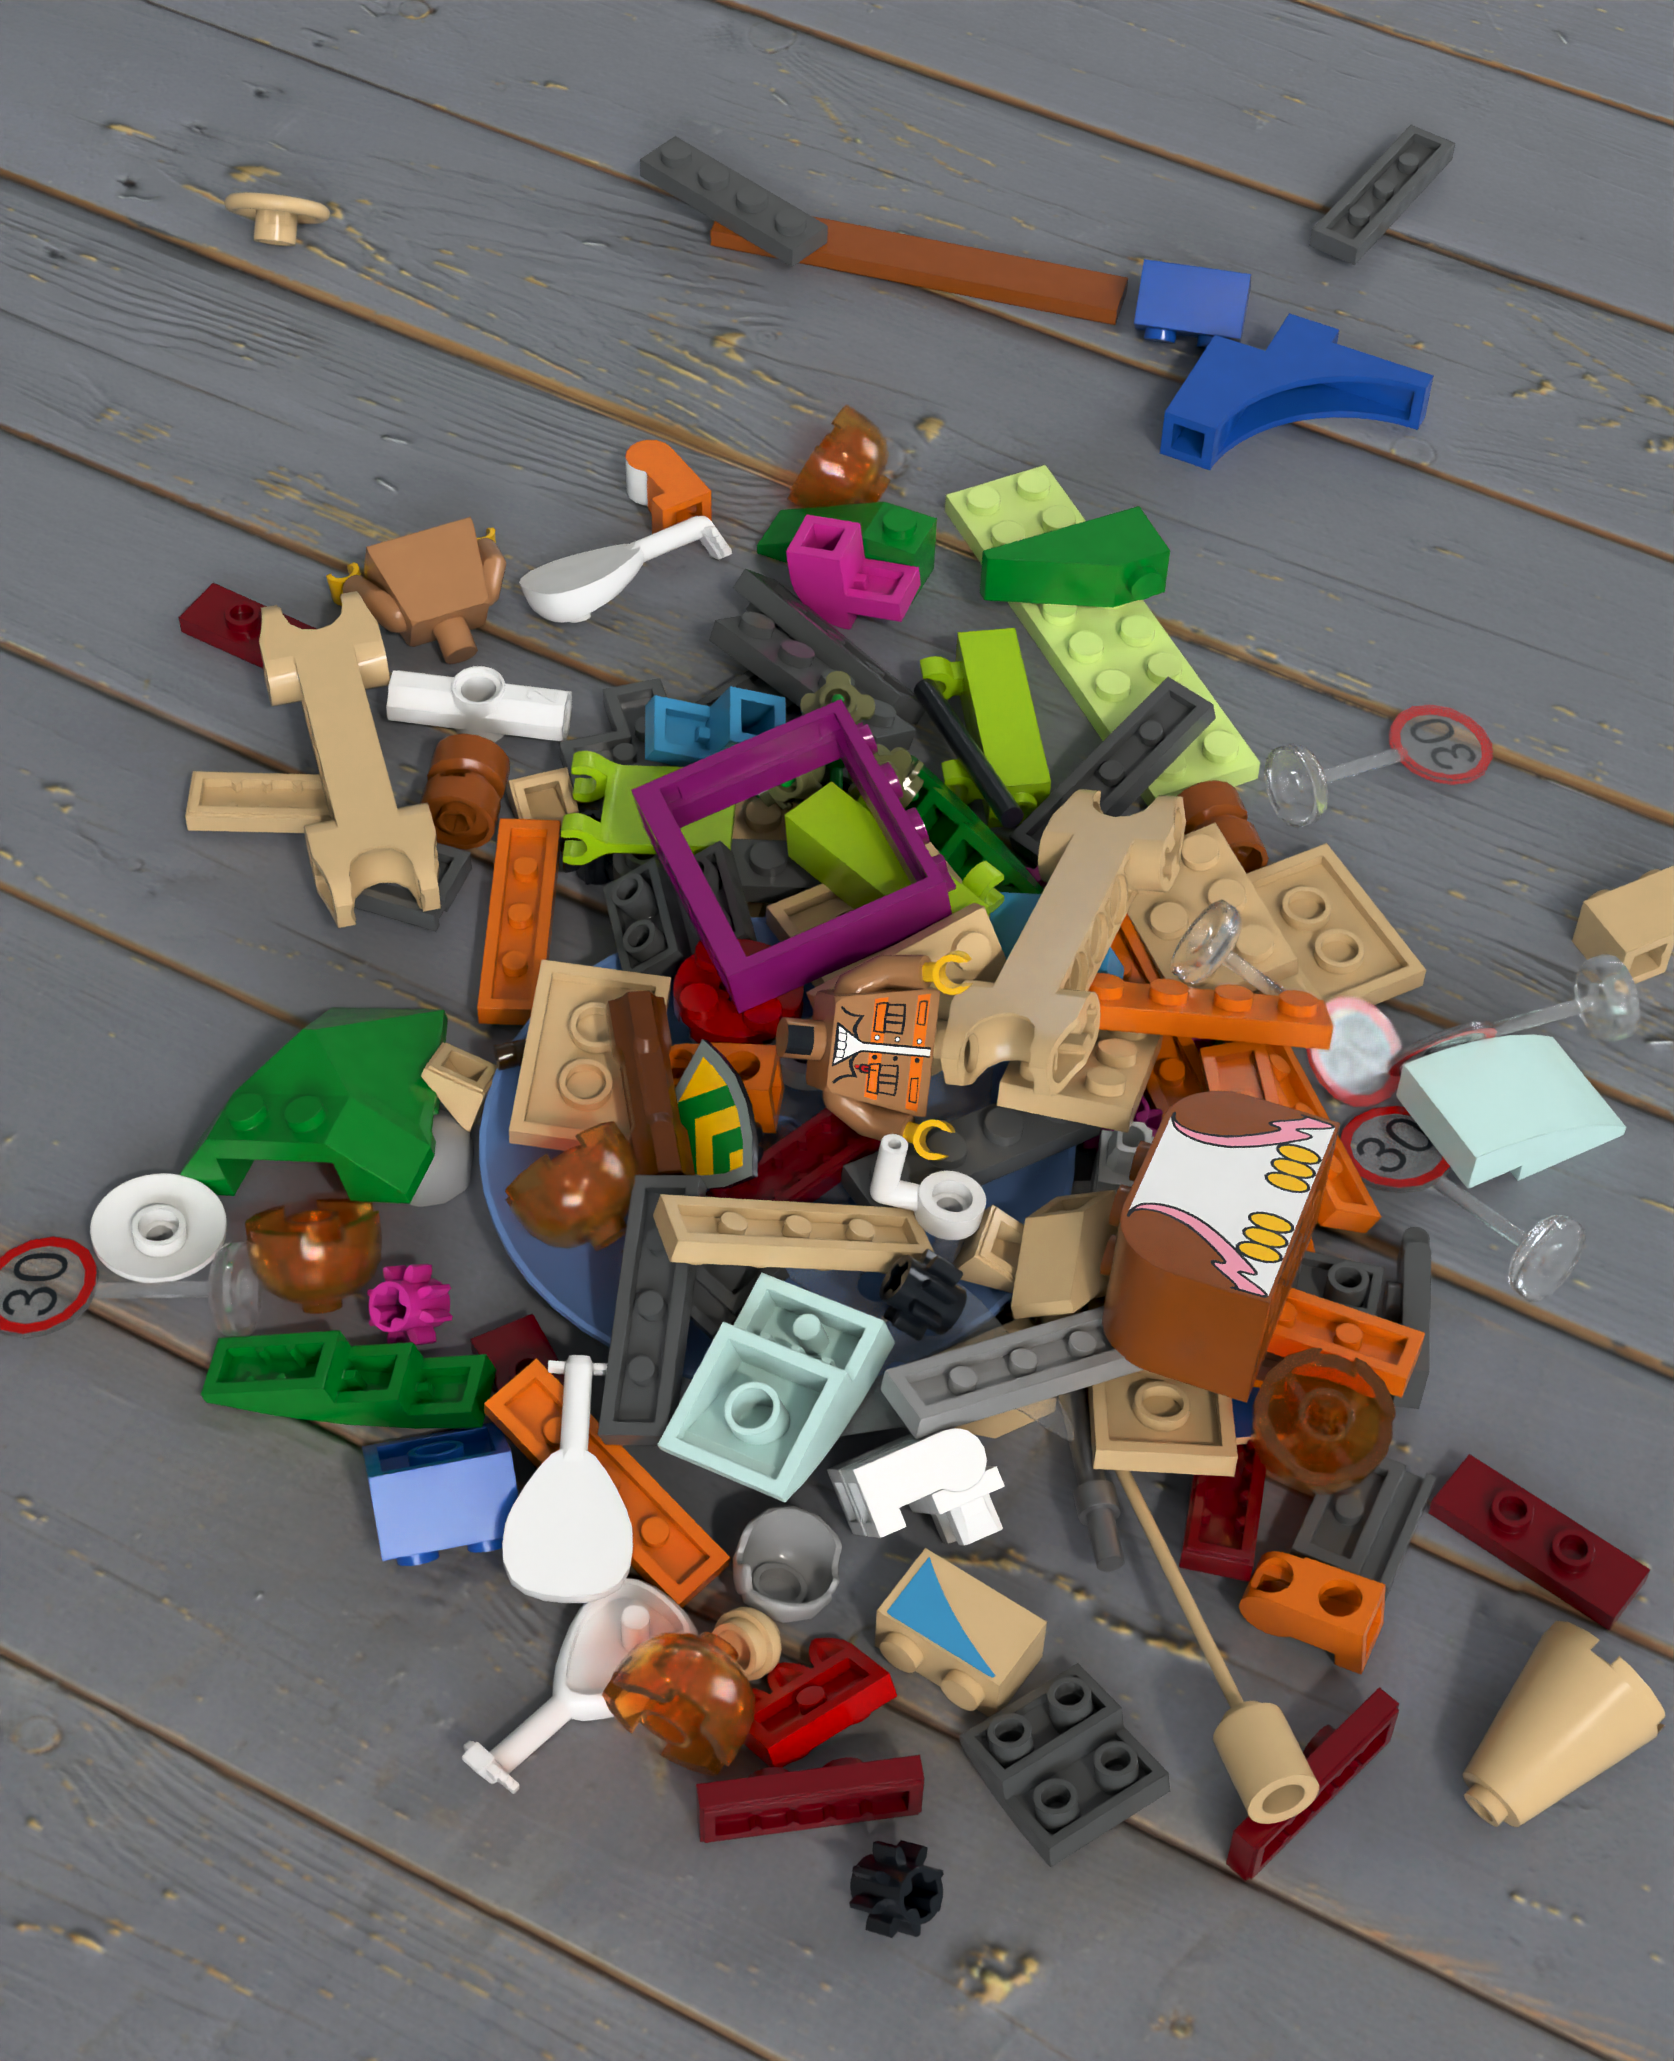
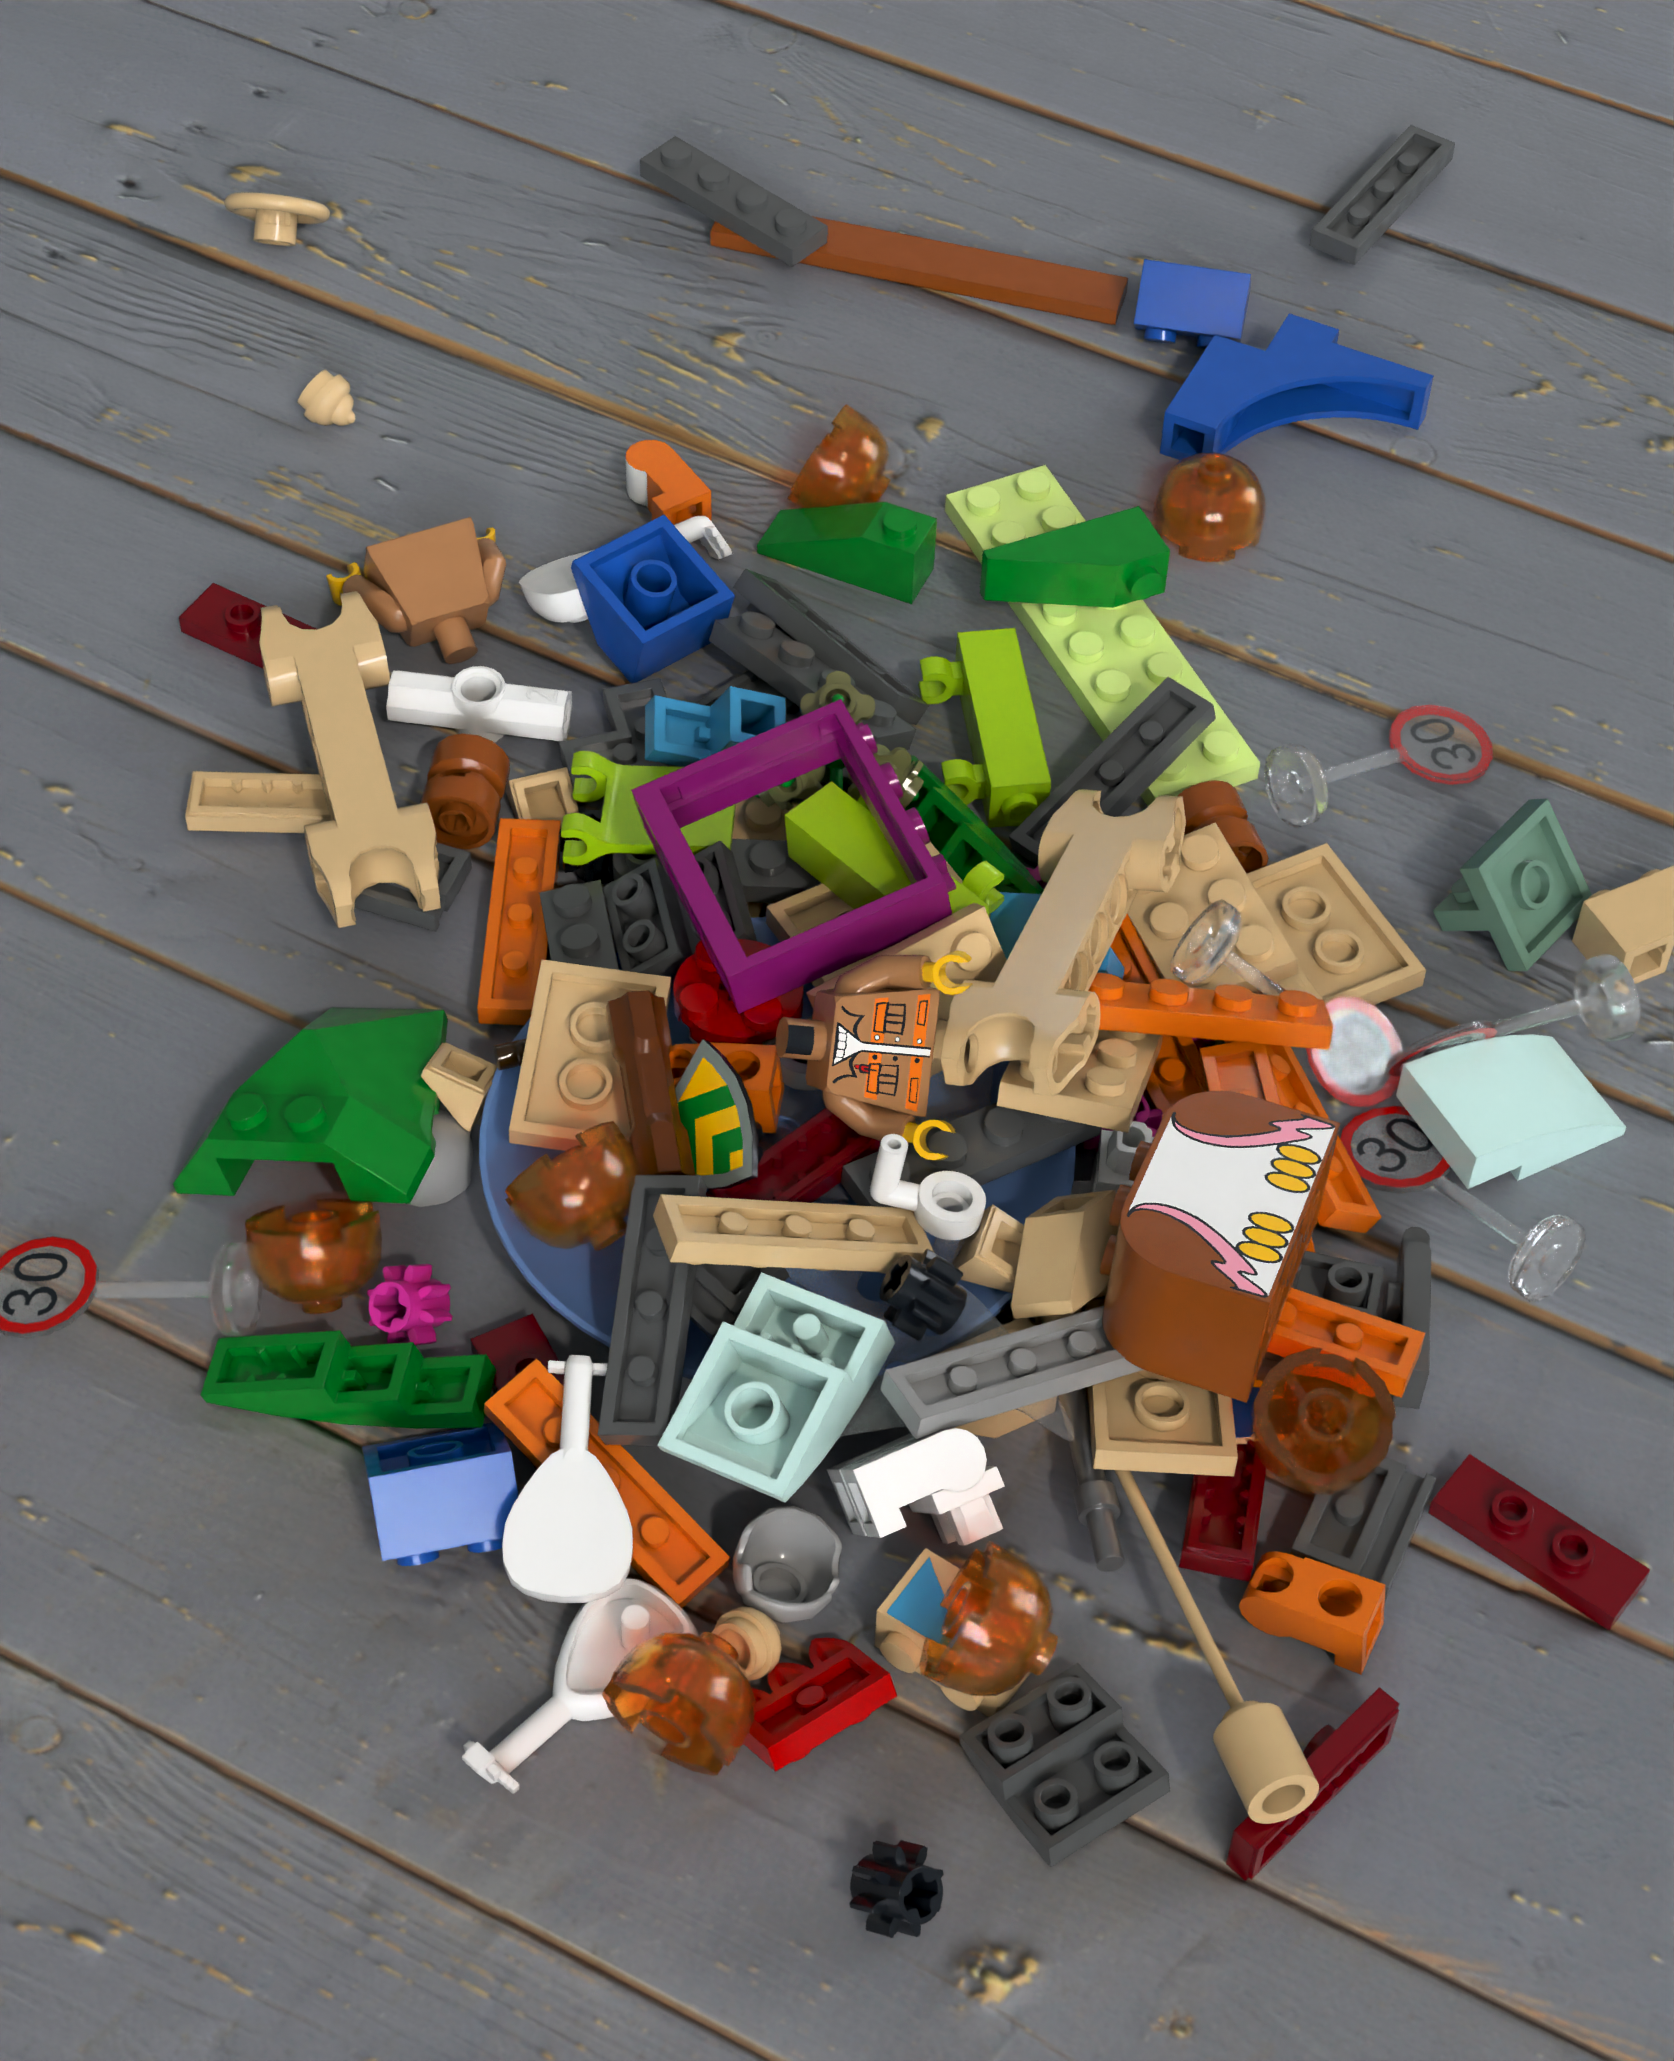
white dish [90,1173,227,1283] -> none
dark red plate [696,1755,925,1843] -> none
dark pink brick [786,514,921,630] -> none
black bar [914,679,1024,828] -> none
tan cone [1463,1621,1666,1827] -> none
none -> tan plate [298,370,355,426]
none -> dark grey hinge [539,879,619,970]
none -> blue slope [571,514,735,683]
none -> clear orange cylinder [919,1541,1058,1696]
none -> clear orange cylinder [1152,453,1266,562]
none -> sand green bracket [1433,799,1592,971]

